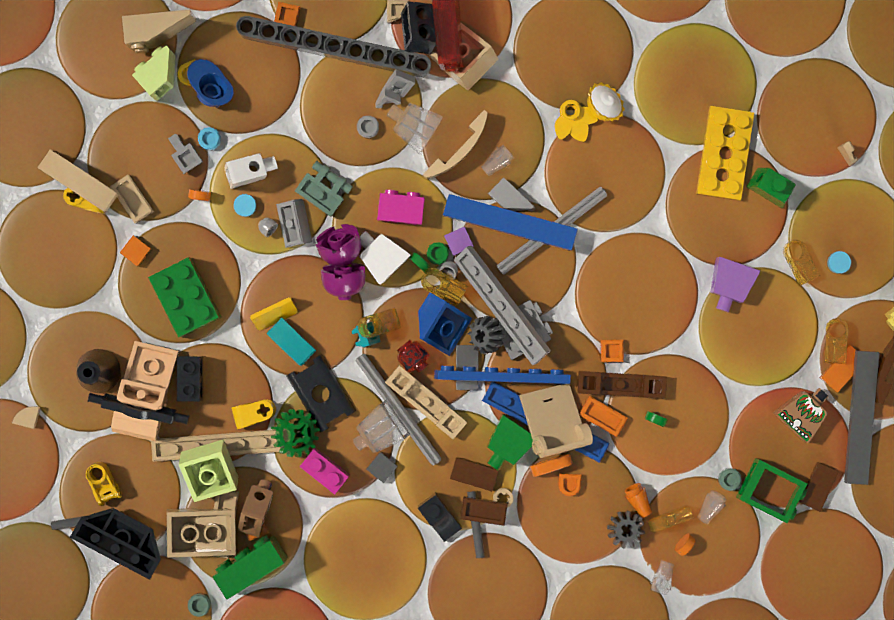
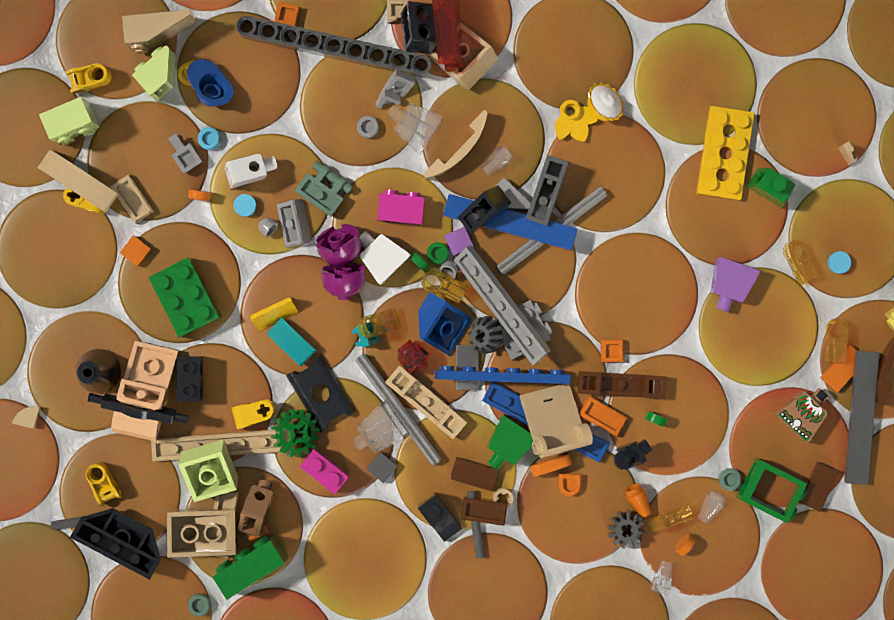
none -> yellowish green brick [39,97,100,146]
none -> yellow piece [65,63,112,94]
none -> black arch [458,185,512,235]
none -> dark grey slope [526,155,570,226]
none -> black hips [614,439,652,470]

